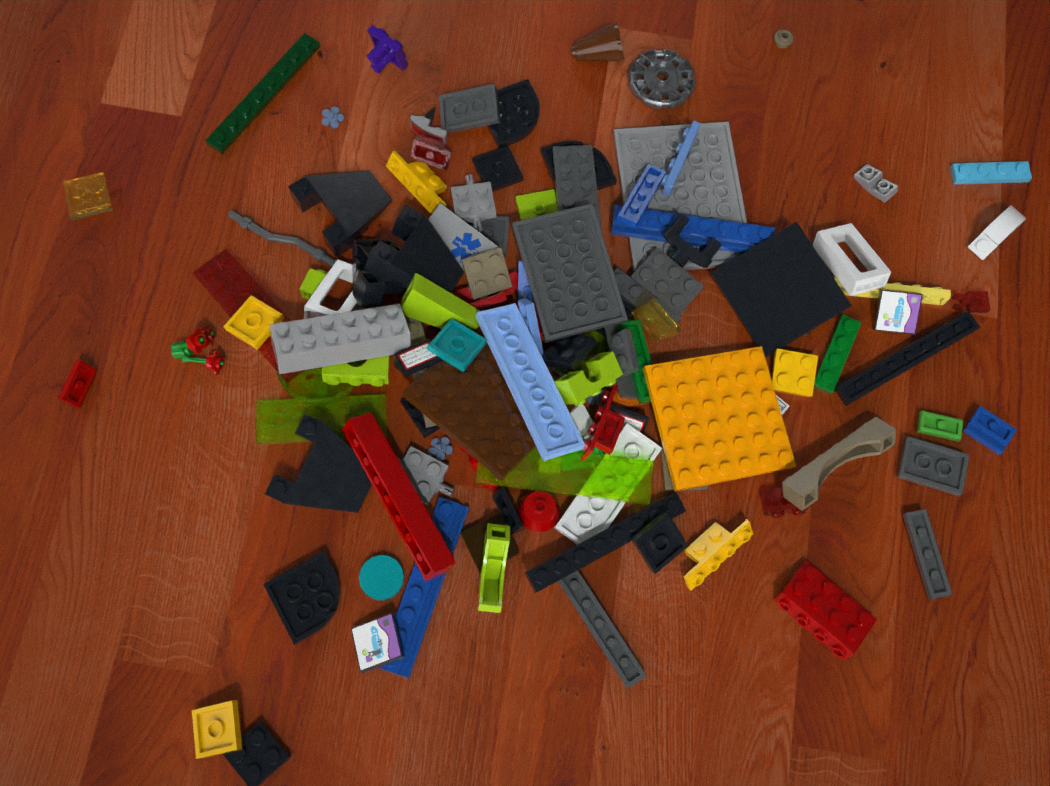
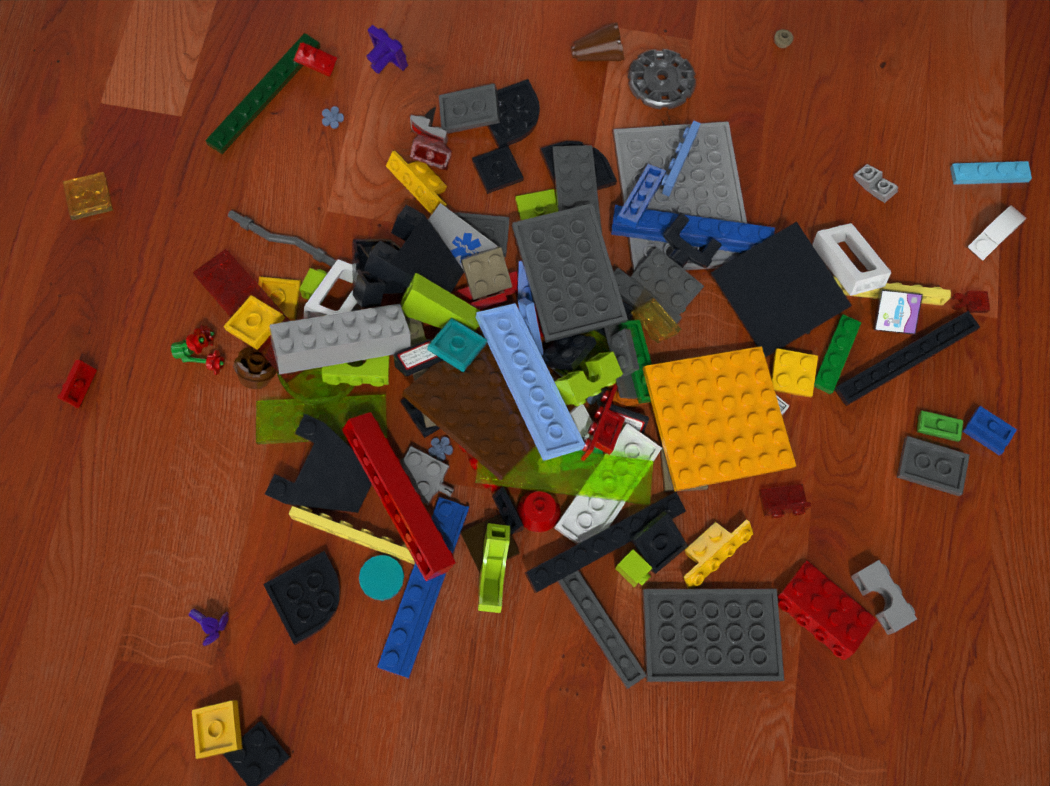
black wedge [288,171,392,257] -> none
tile [351,613,405,673] -> none
light grey plate [451,174,497,232] -> none
dark tan arch [782,417,896,511] -> none
dark grey plate [903,509,953,600] -> none
none -> dark purple plant [189,609,229,646]
none -> reddish brown cone [234,347,278,389]
none -> yellow tile [256,277,302,321]
none -> light yellow plate [289,506,415,565]
none -> red plate [293,43,337,77]
none -> lime brick [615,549,652,587]
none -> dark grey plate [642,589,784,682]
none -> light grey arch [850,560,917,635]

